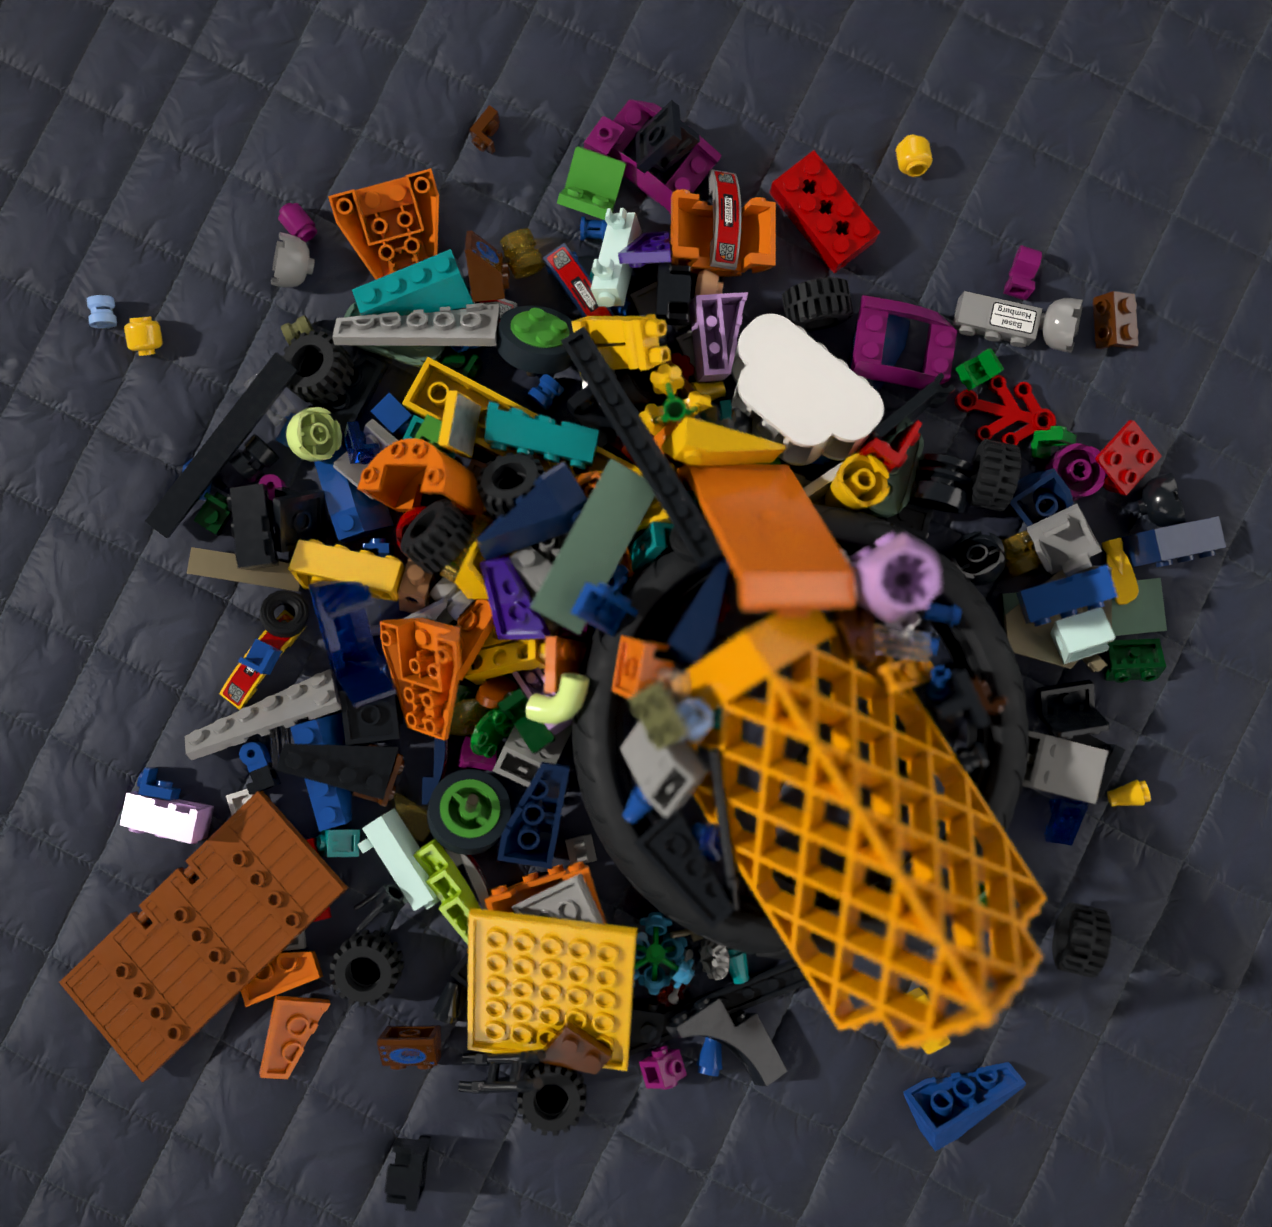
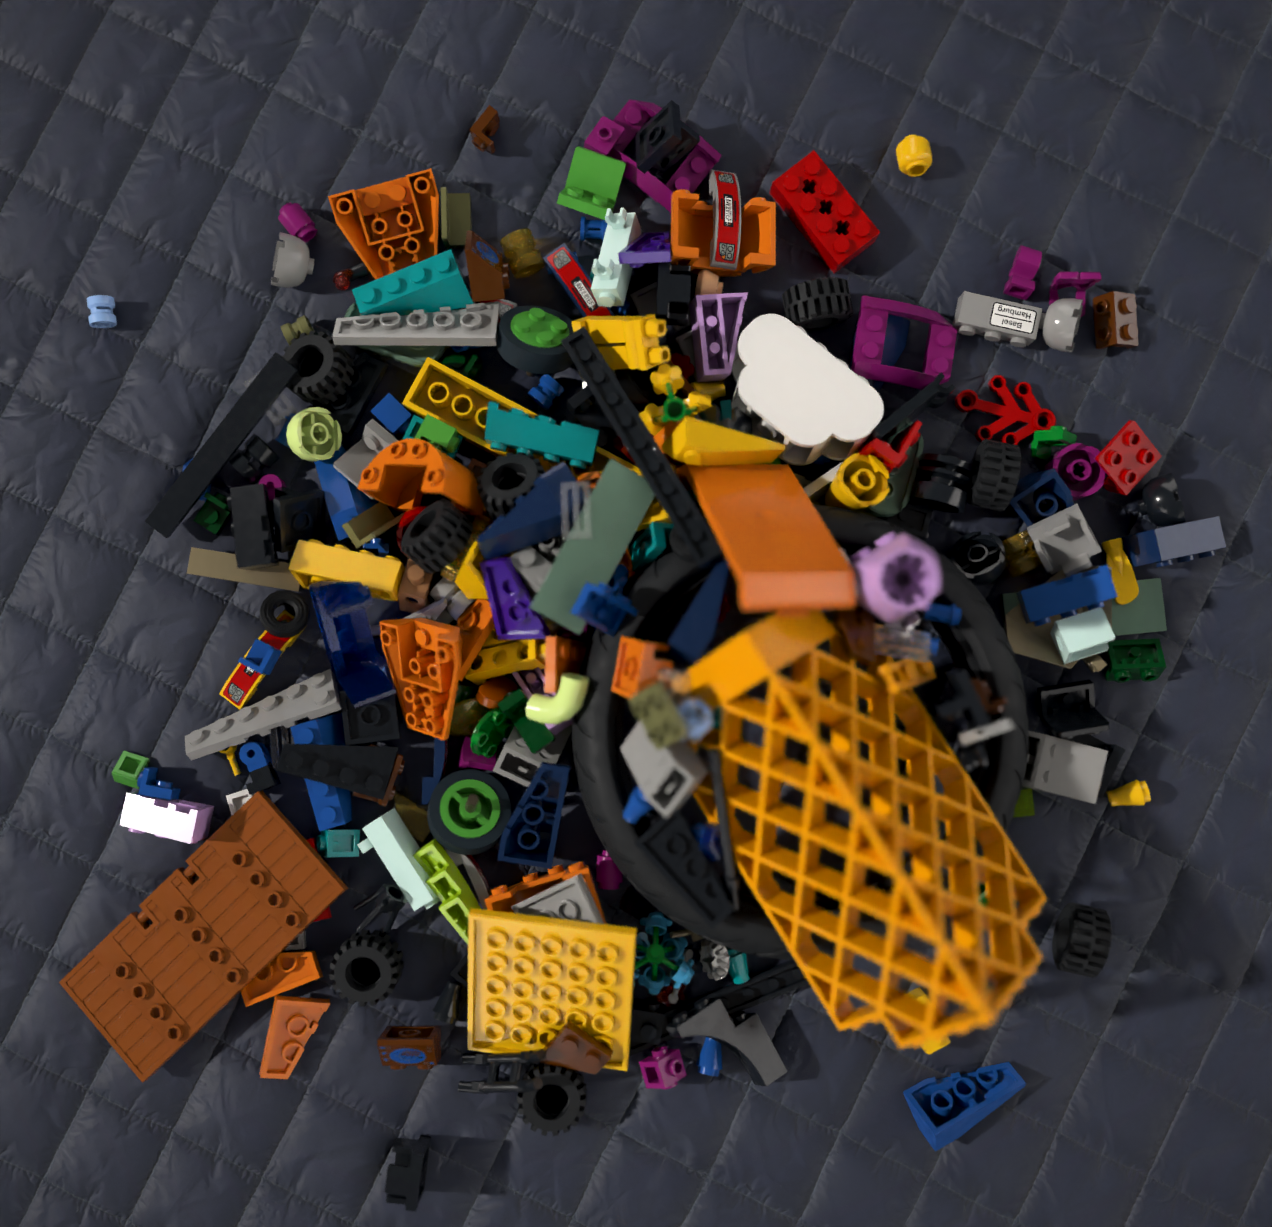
yellow head [124,317,163,356] -> none
clear blue bracket [344,421,381,465] -> none
flat silver tile [438,390,482,458] -> none
light grey tile [565,833,597,864] -> none
blue pin [926,666,950,702] -> none
green bracket [955,348,1004,391] -> none
clear blue slope [1044,798,1089,846] -> none
none -> bright green slope [112,751,149,789]
none -> yellow hand [219,745,241,776]
none -> arm [333,263,370,290]
none -> olive panel [342,502,405,548]
none -> olive panel [441,187,472,249]
none -> clear tile [561,481,592,540]
none -> magenta brick [596,849,623,890]
none -> light grey tile [958,717,1016,746]
none -> clear neon green tile [1012,788,1035,818]
none -> magenta piece [1049,271,1102,317]

